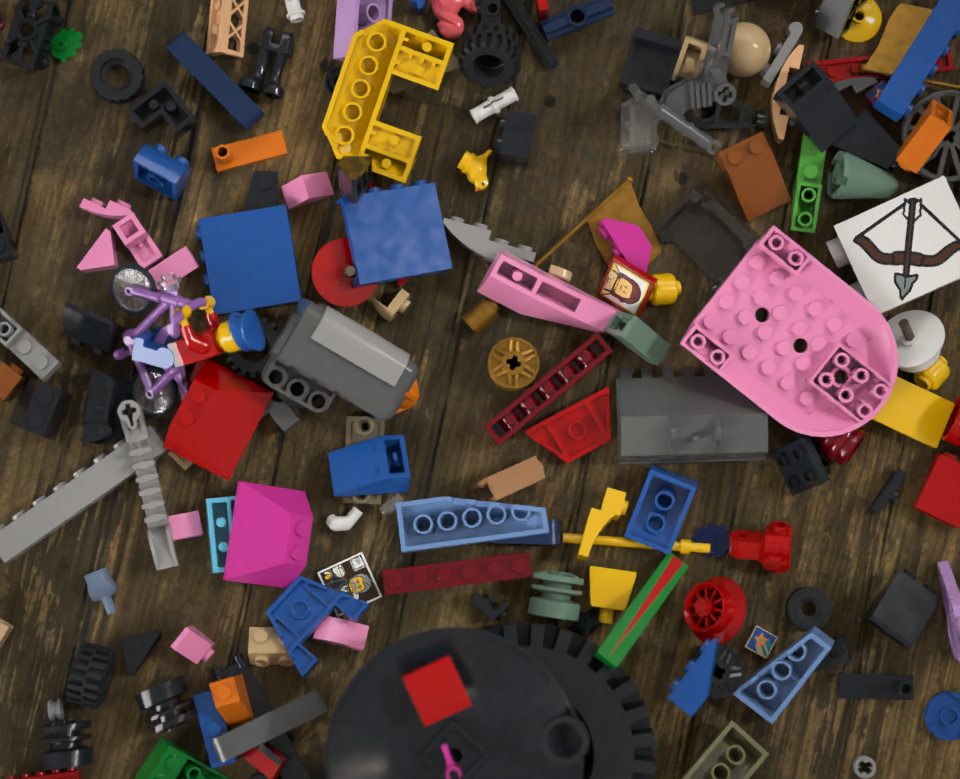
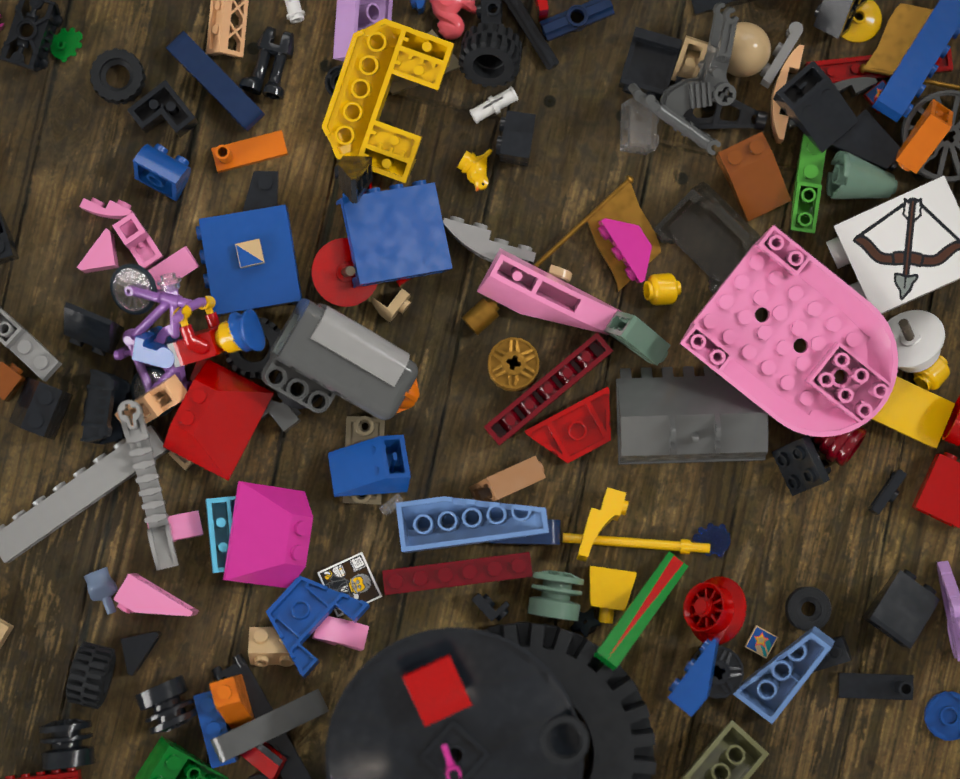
light grey bush [47,698,64,721] -> none
bright pink slope [170,625,215,664] -> none
bright pink slope [281,171,335,210] -> none
white arm [326,506,363,531] -> none
tile [596,255,658,318] -> none
blue slope [624,464,698,555] -> none
red piece [729,521,793,574] -> none
light grey bush [852,755,876,779] -> none
none -> bright pink slope [113,573,199,616]
none -> light nougat slope [114,374,187,425]
none -> tile [235,239,265,269]

